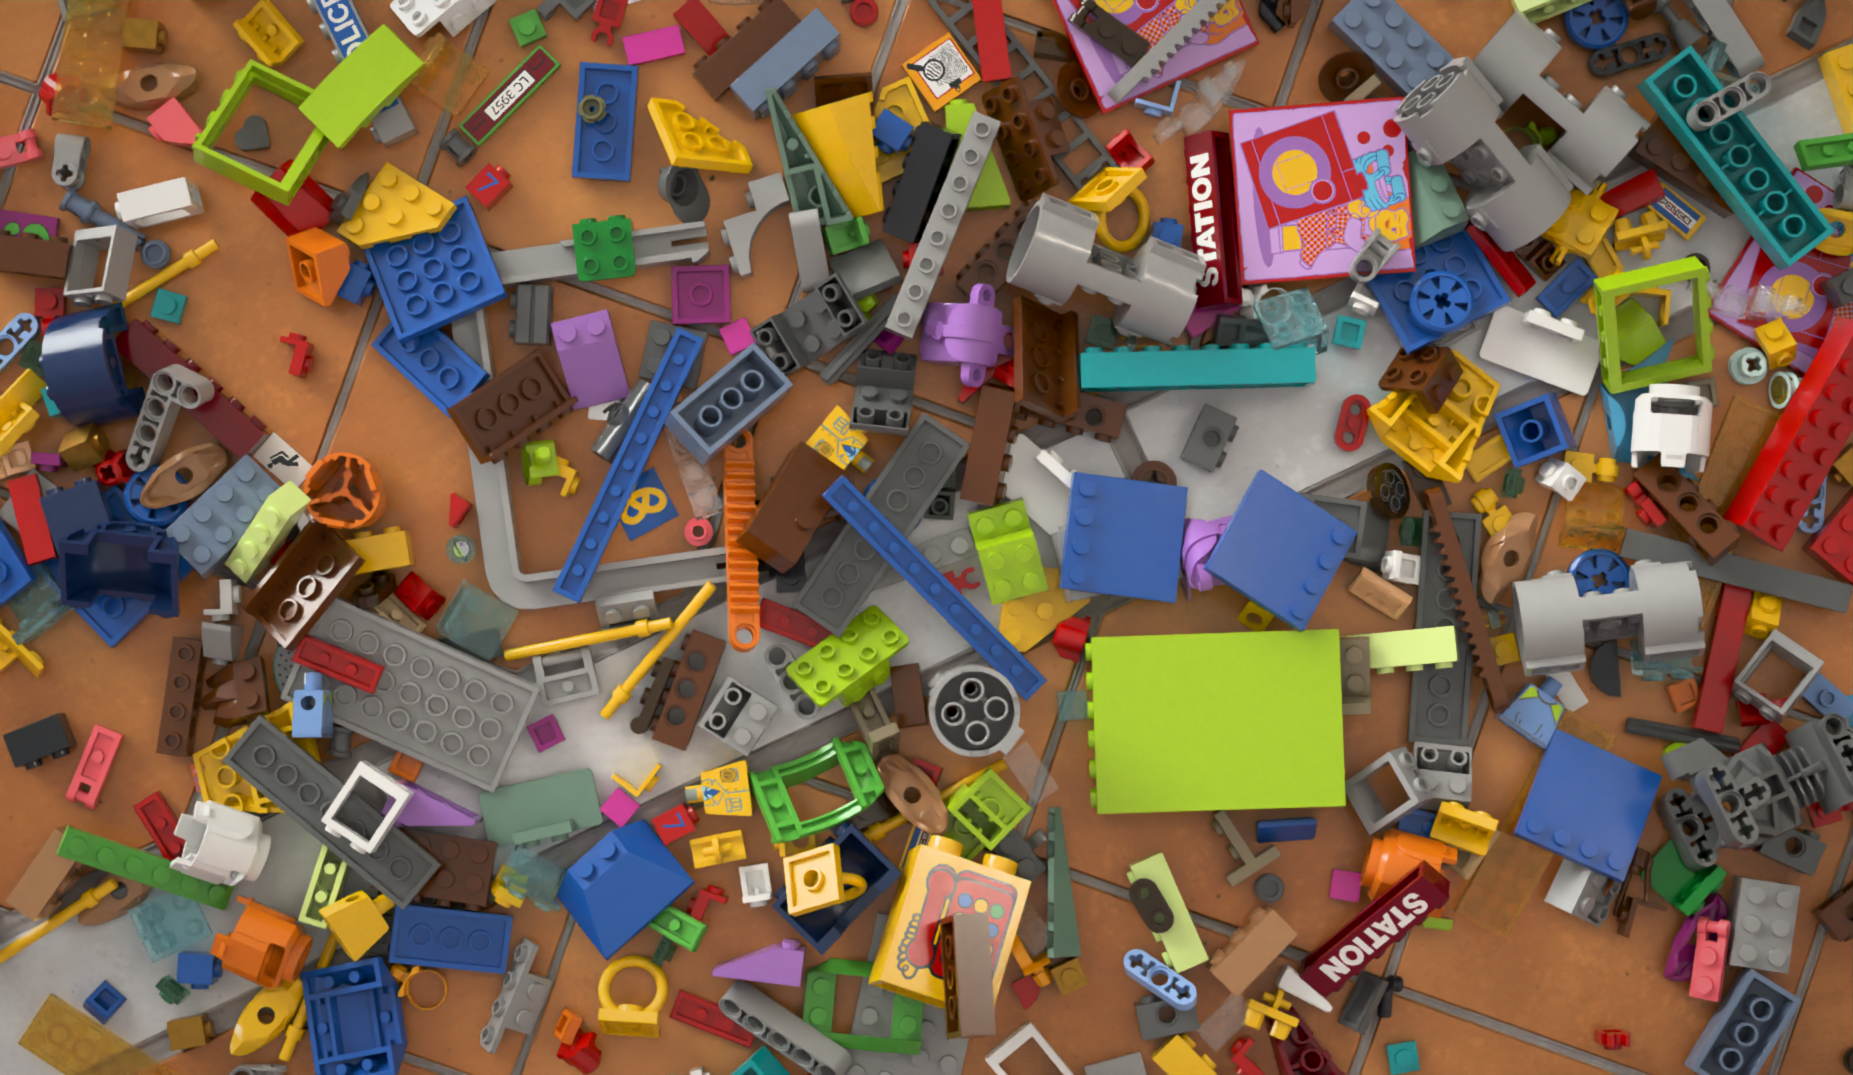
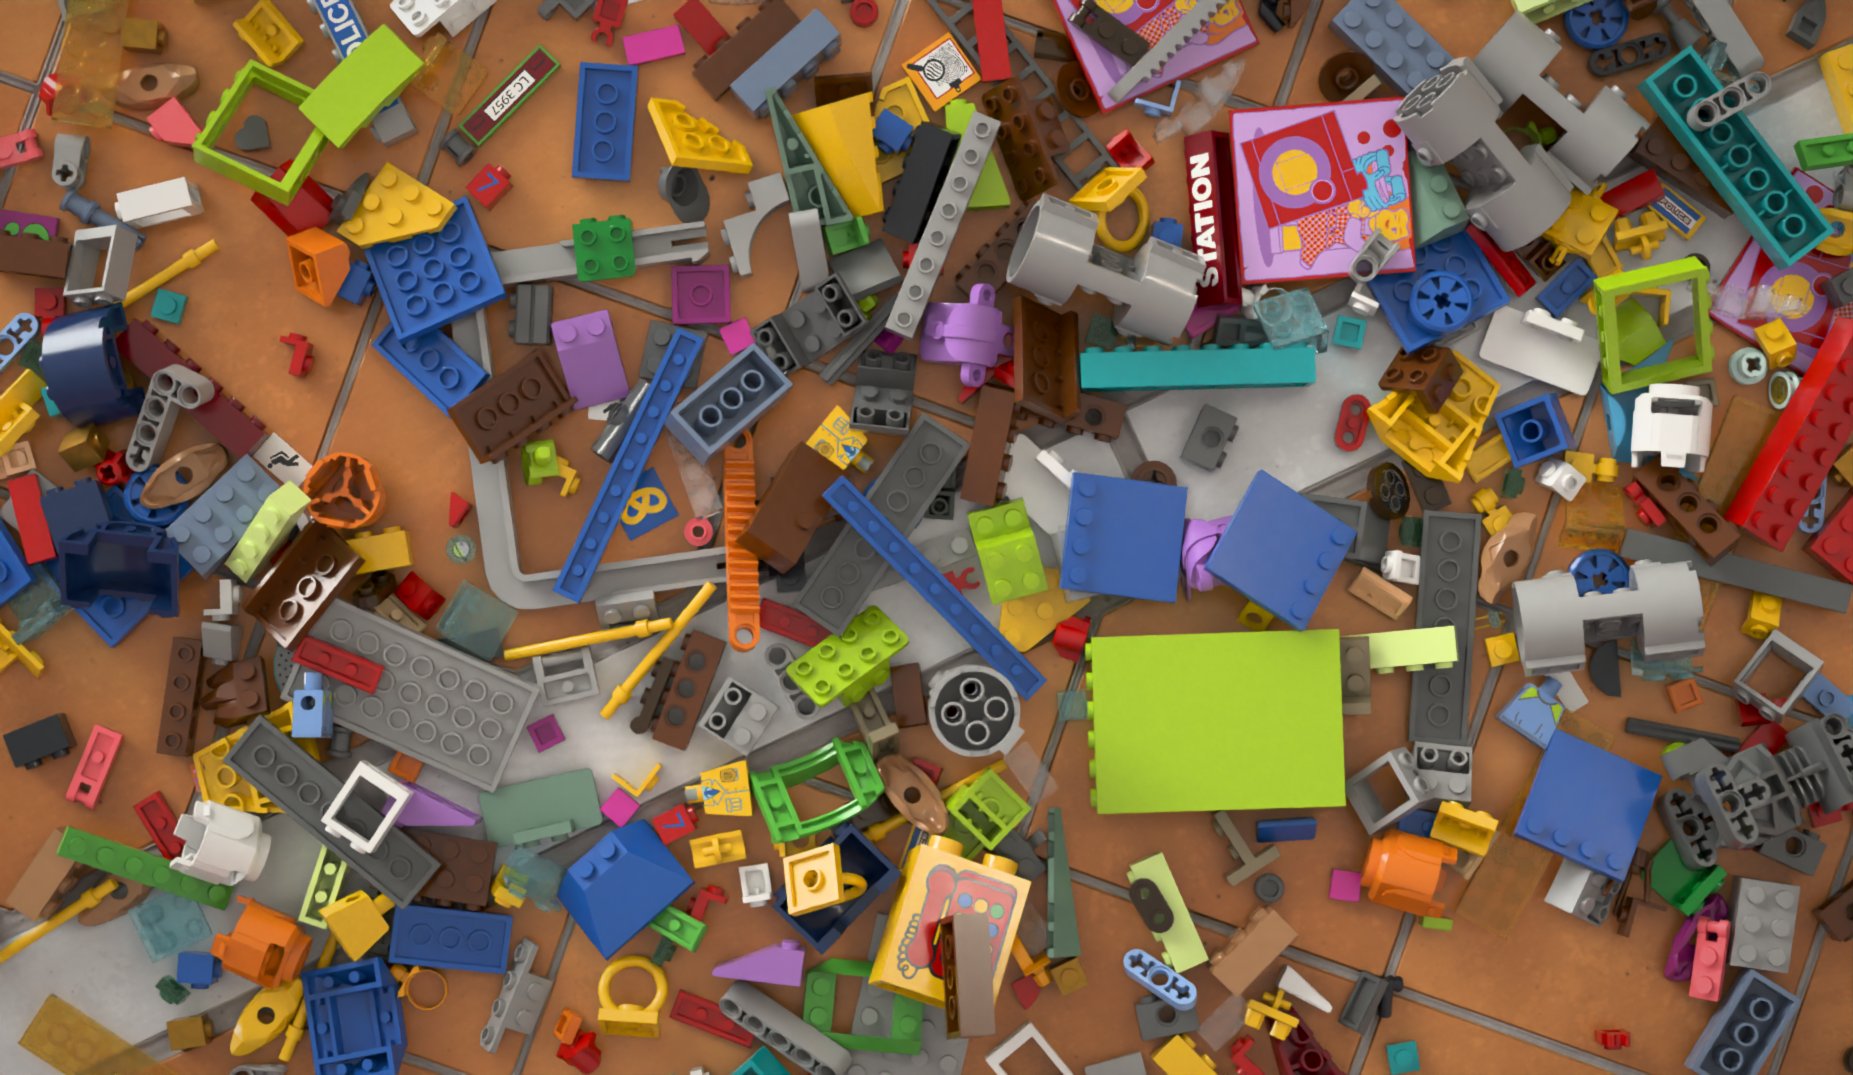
magenta plate [30,452,67,472] -> none
blue slope [83,980,127,1025] -> none
sand blue plate [141,239,171,269] -> none
bright green plate [509,9,548,48] -> none
olive plate [578,95,606,123] -> none
dark red brick [1299,860,1450,998] -> none
reddish brown gear [1424,486,1510,713] -> none
red tile [1691,583,1753,734] -> none

